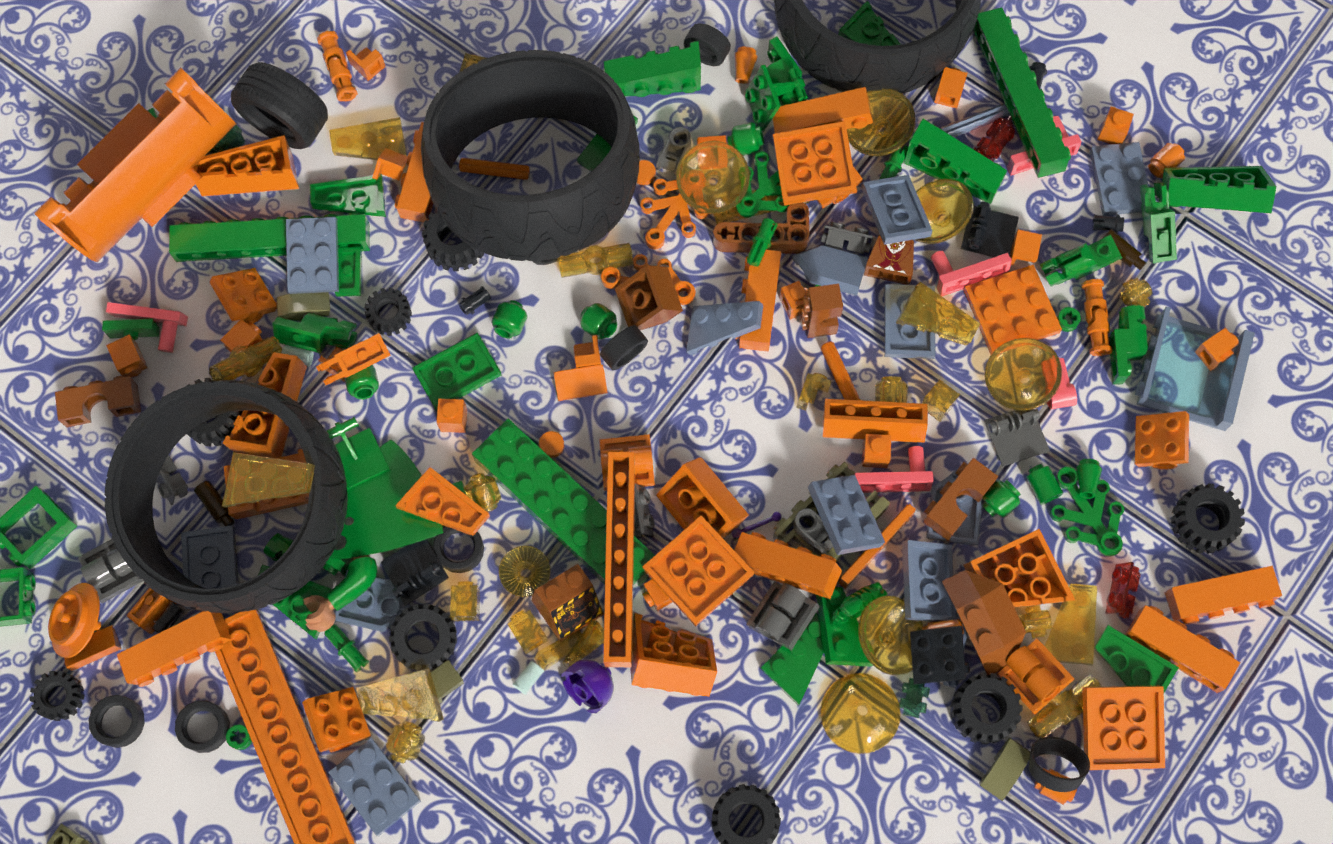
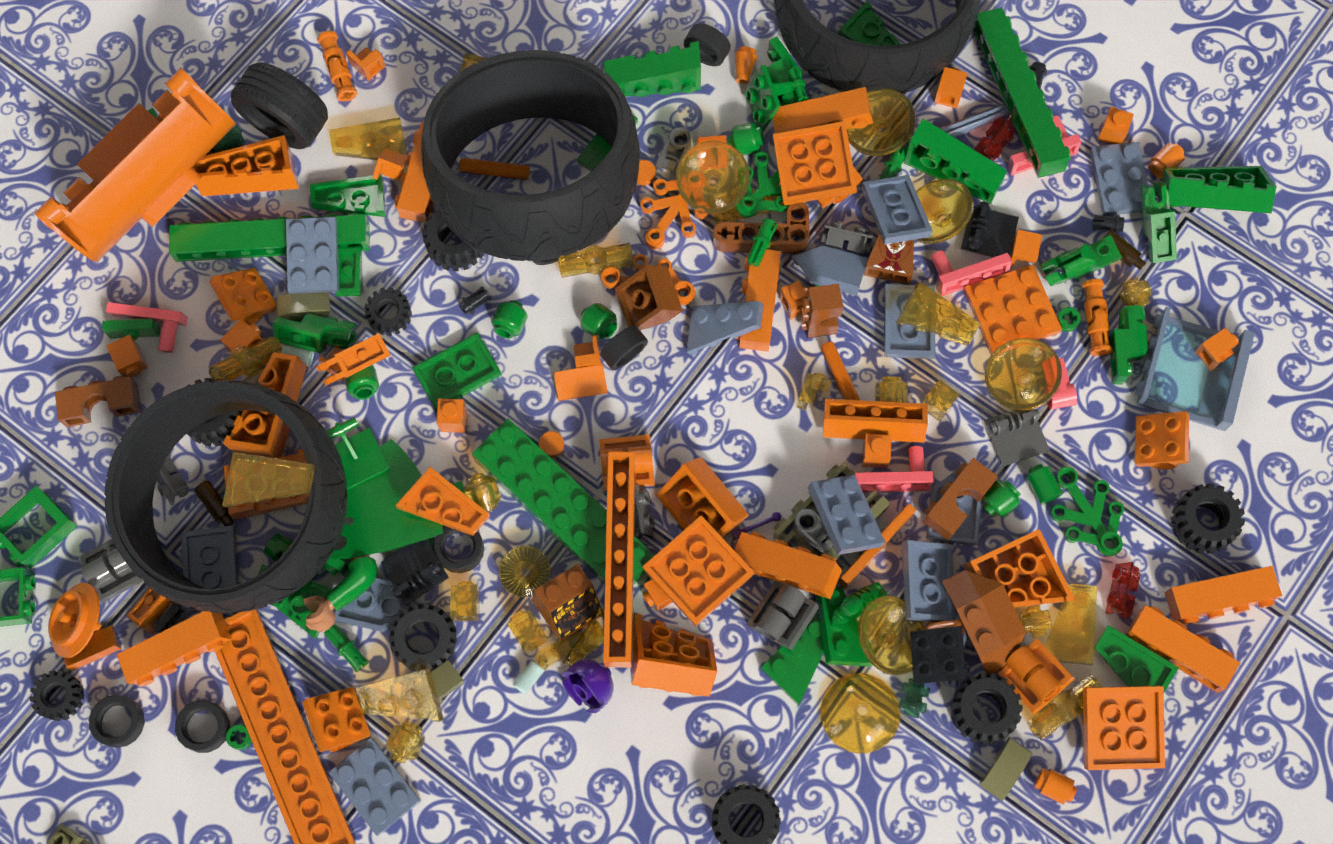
black tyre [1029,737,1090,792] -> none
green cone [1076,459,1102,499] -> none

